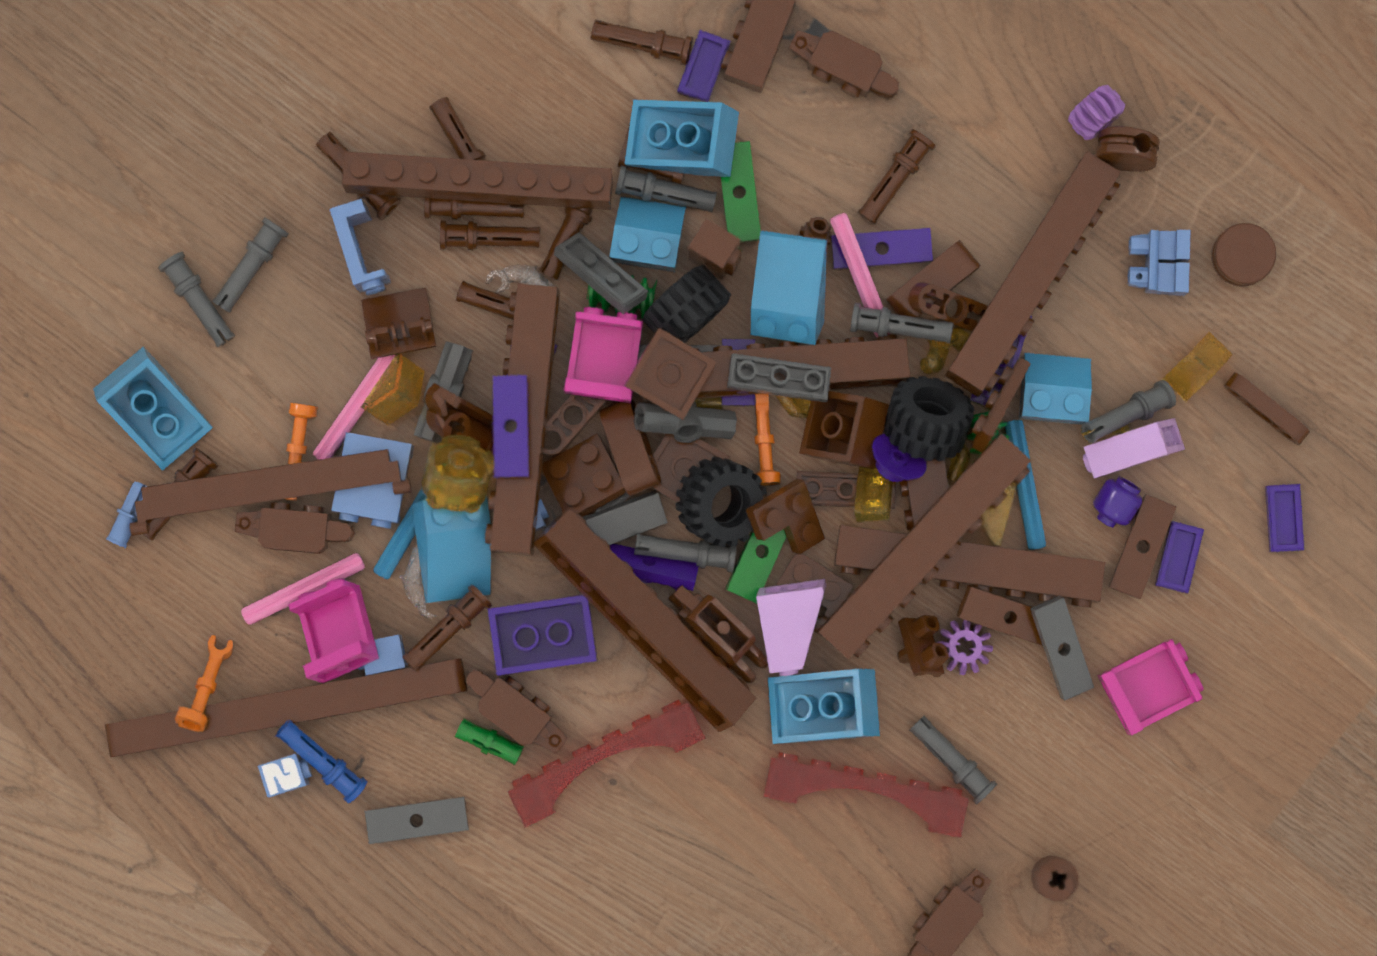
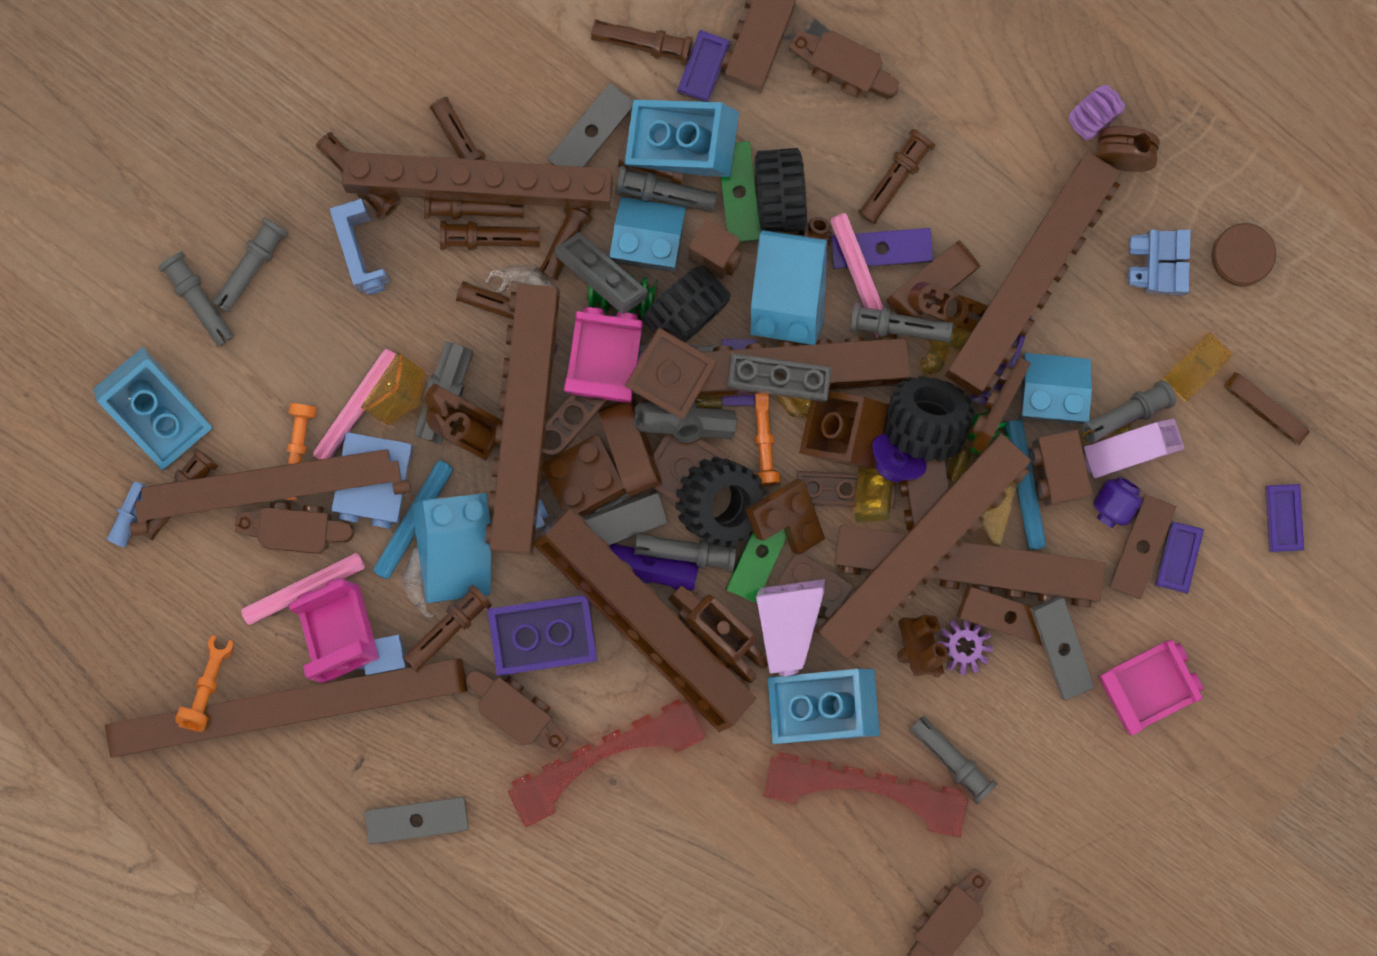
brick [258,753,313,798] -> none
blue pin [276,719,368,803] -> none
reddish brown hinge [361,287,436,359] -> none
clear yellow brick [421,435,494,513] -> none
green pin [455,718,524,765] -> none
dark purple tile [493,375,529,478] -> none
reddish brown piece [1031,856,1079,902] -> none
none -> dark grey tile [547,83,633,167]
none -> black tyre [755,148,807,233]
none -> reddish brown brick [1028,430,1092,507]

